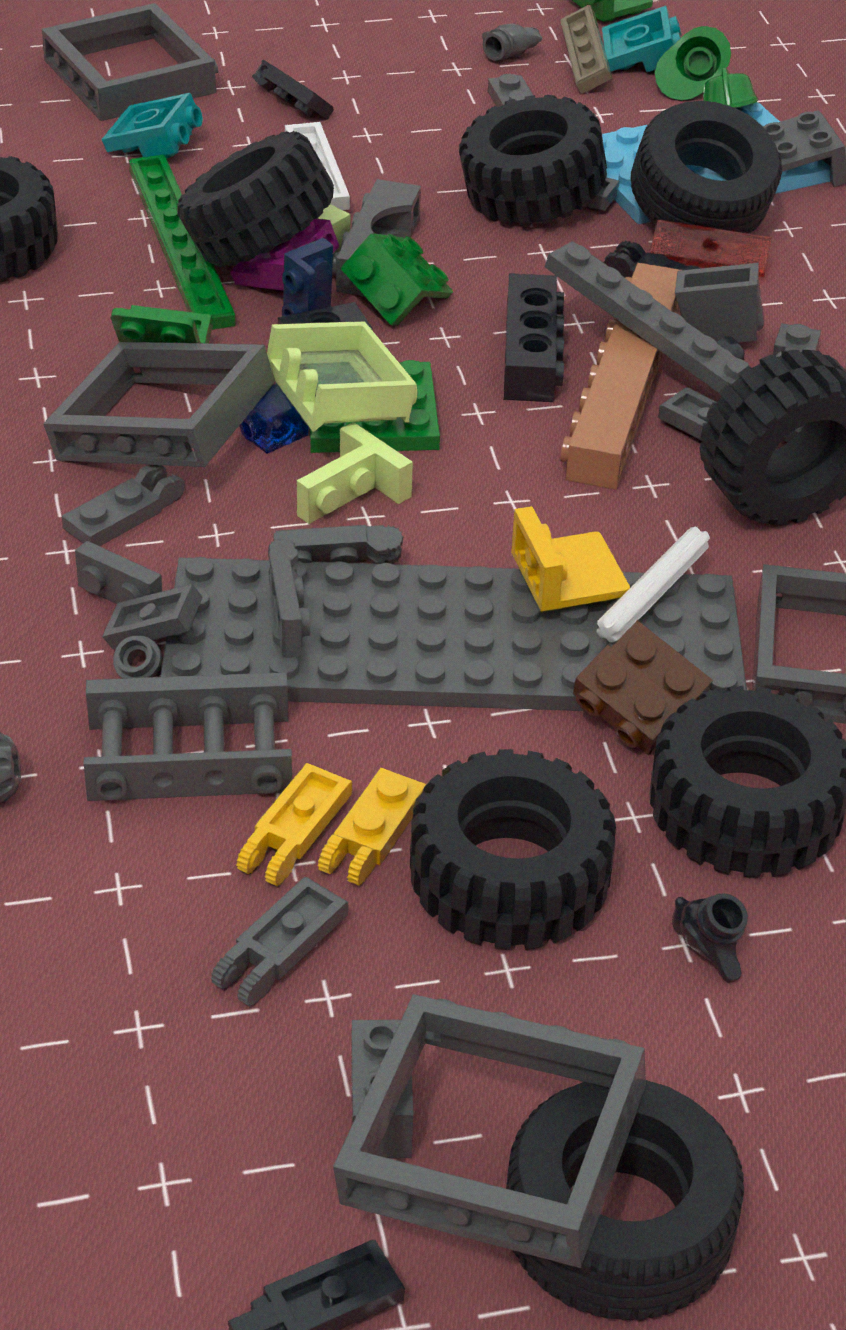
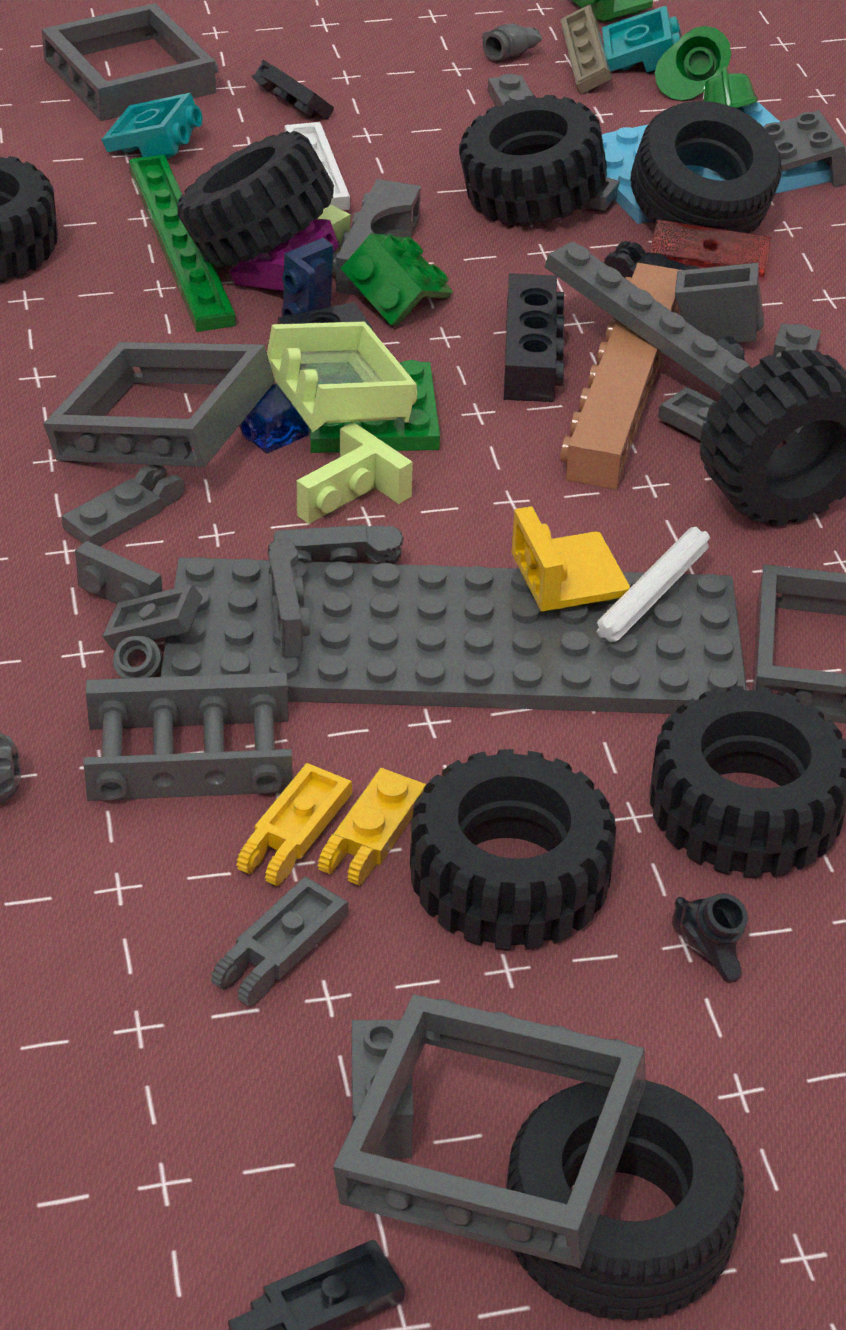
green bracket [110,305,214,344] -> none
reddish brown plate [573,620,713,755] -> none

